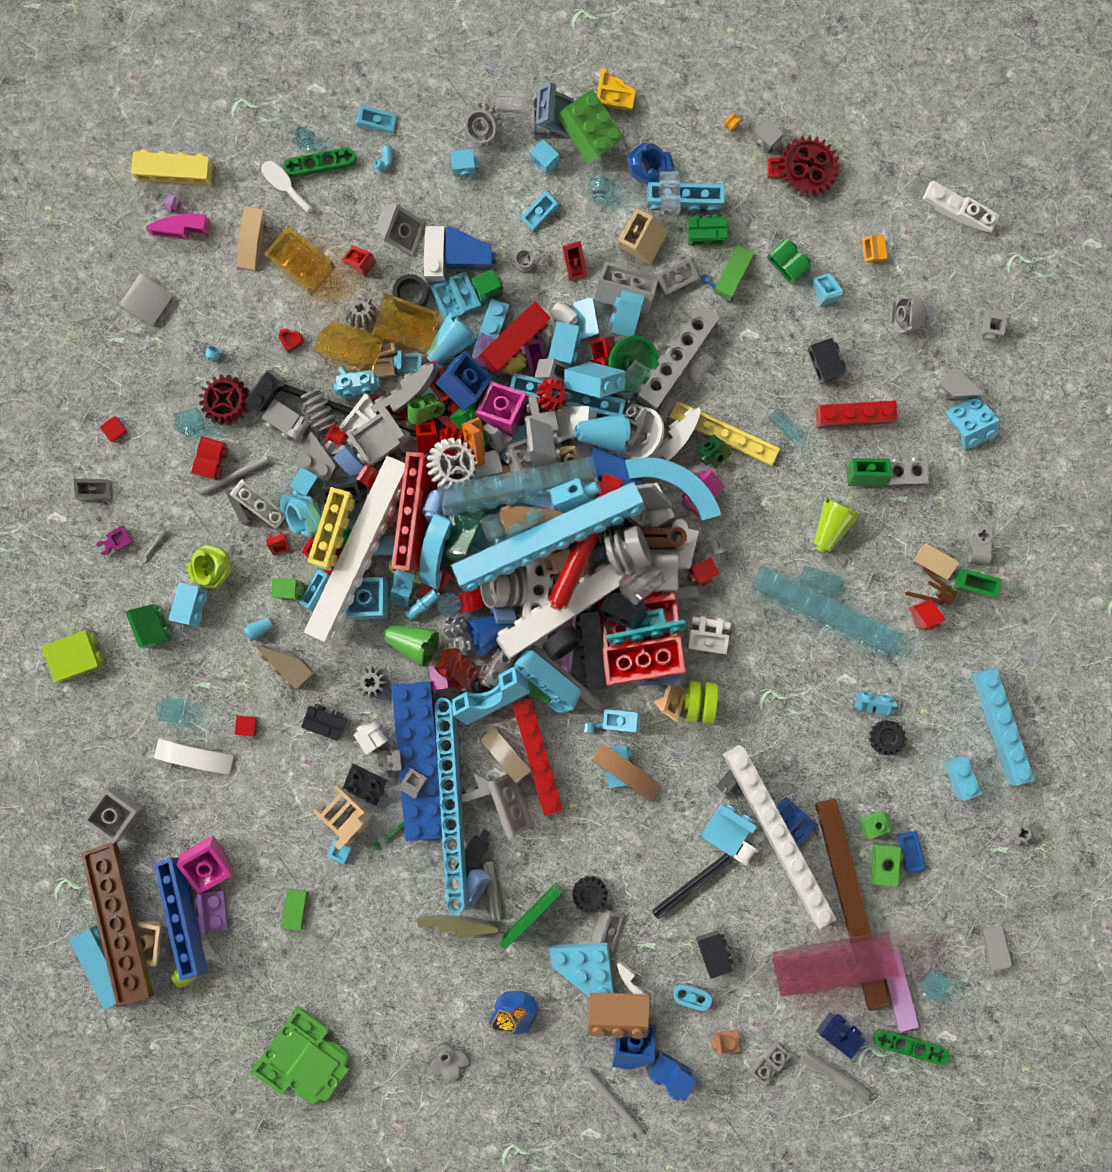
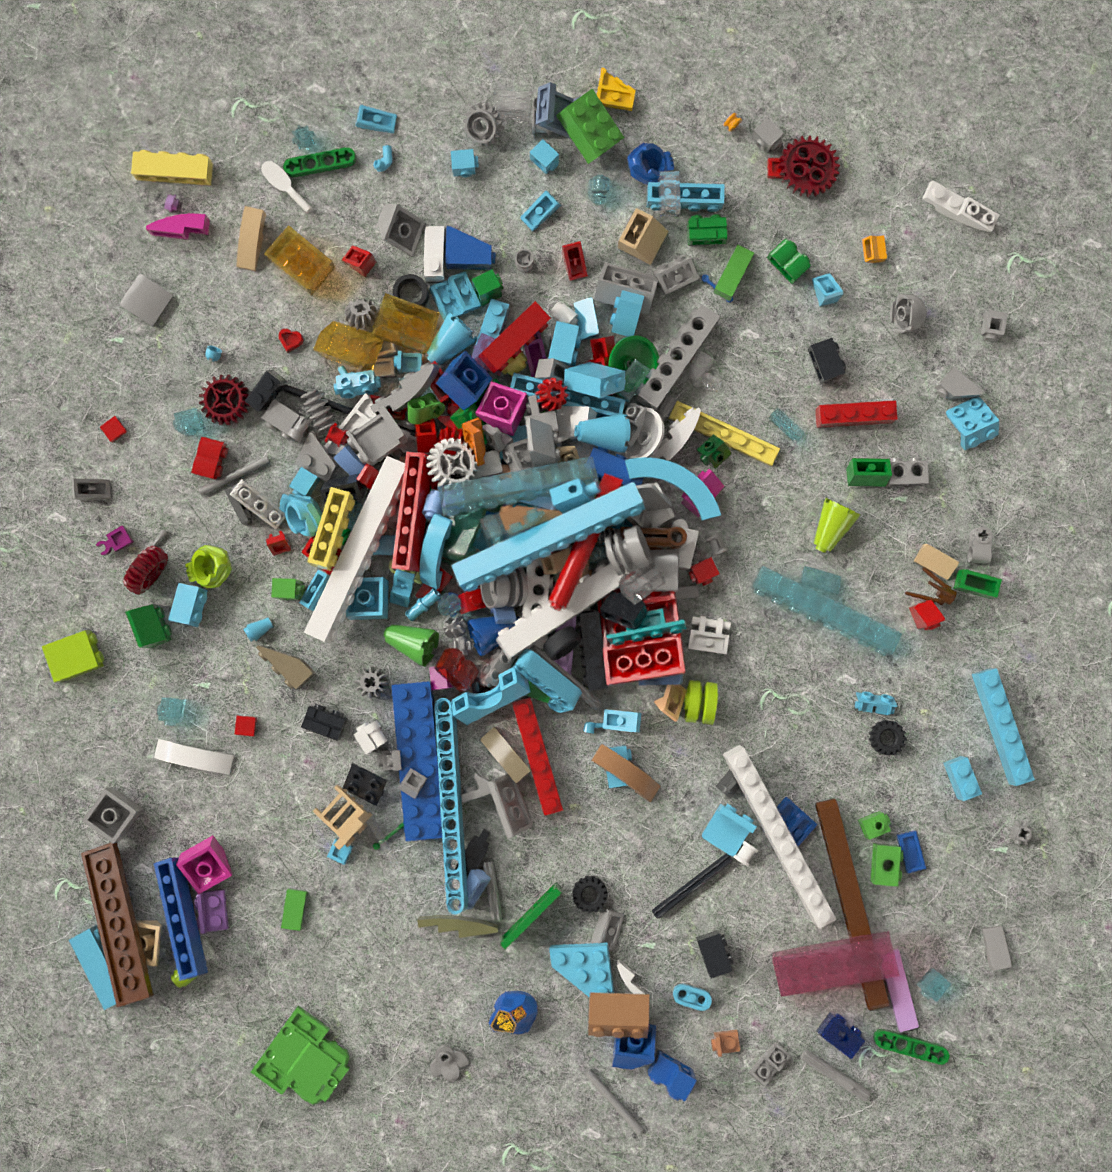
none -> dark red gear [123,545,168,595]

